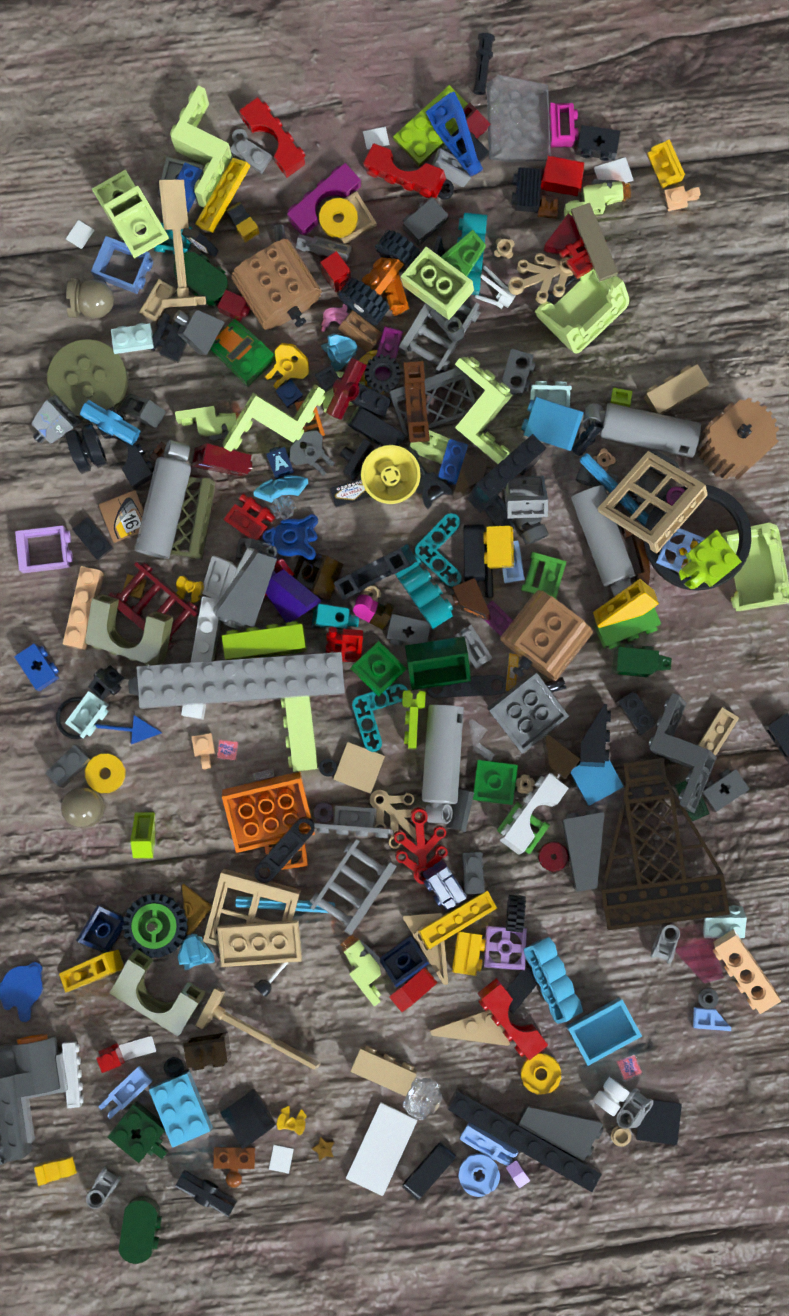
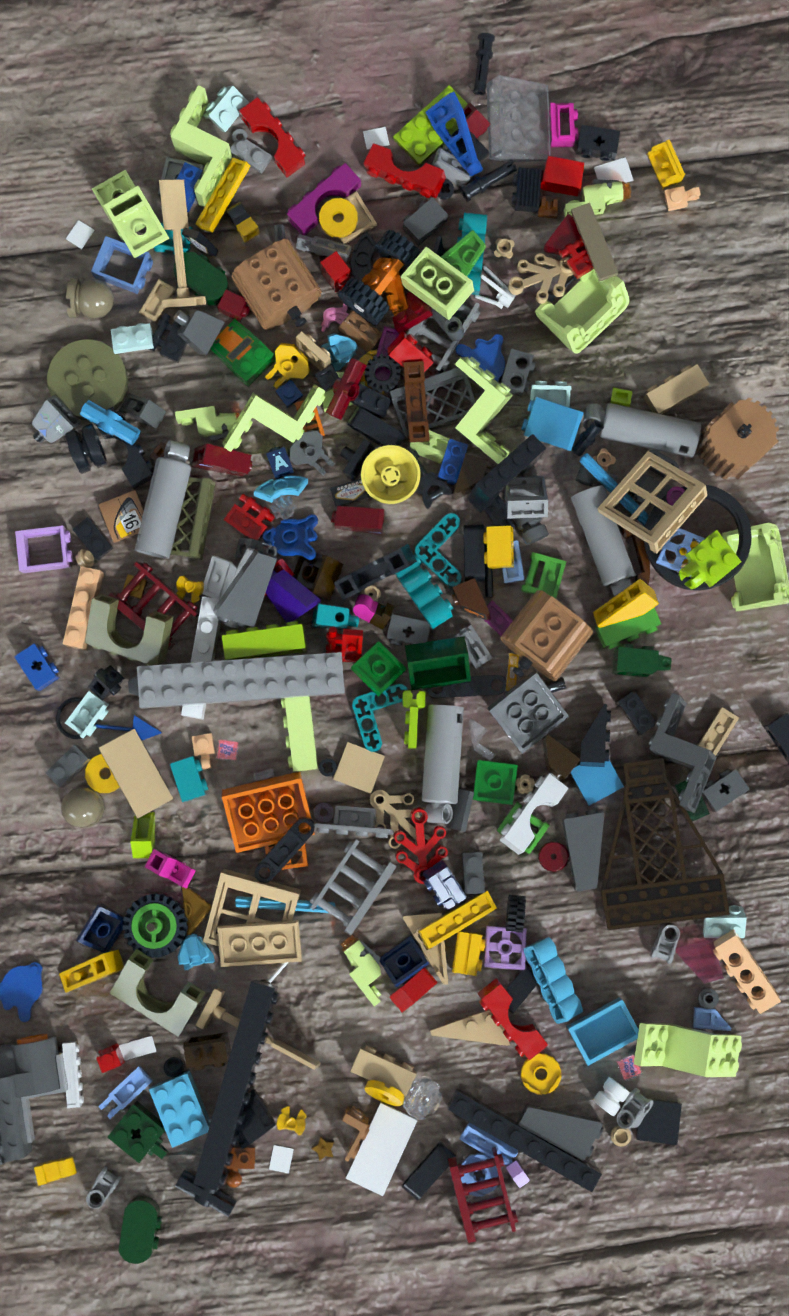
none -> tan plate [76,549,94,568]
none -> tan tile [98,729,173,819]
none -> dark pink brick [145,849,196,888]
none -> teal brick [170,756,209,802]
none -> black brick [193,980,279,1191]
none -> light aqua bracket [203,86,250,132]
none -> tan plate [296,331,331,371]
none -> dark red slope [331,506,385,535]
none -> medium nougat bracket [342,1106,370,1162]
none -> black tile [351,231,376,281]
none -> yellow tile [364,1080,405,1106]
none -> red brick [387,331,434,373]
none -> dark red plate [392,292,433,335]
none -> dark red fence [448,1147,518,1243]
none -> blue tile [455,334,505,382]
none -> black pin [460,160,517,202]
none -> yellowish green bracket [634,1023,742,1077]

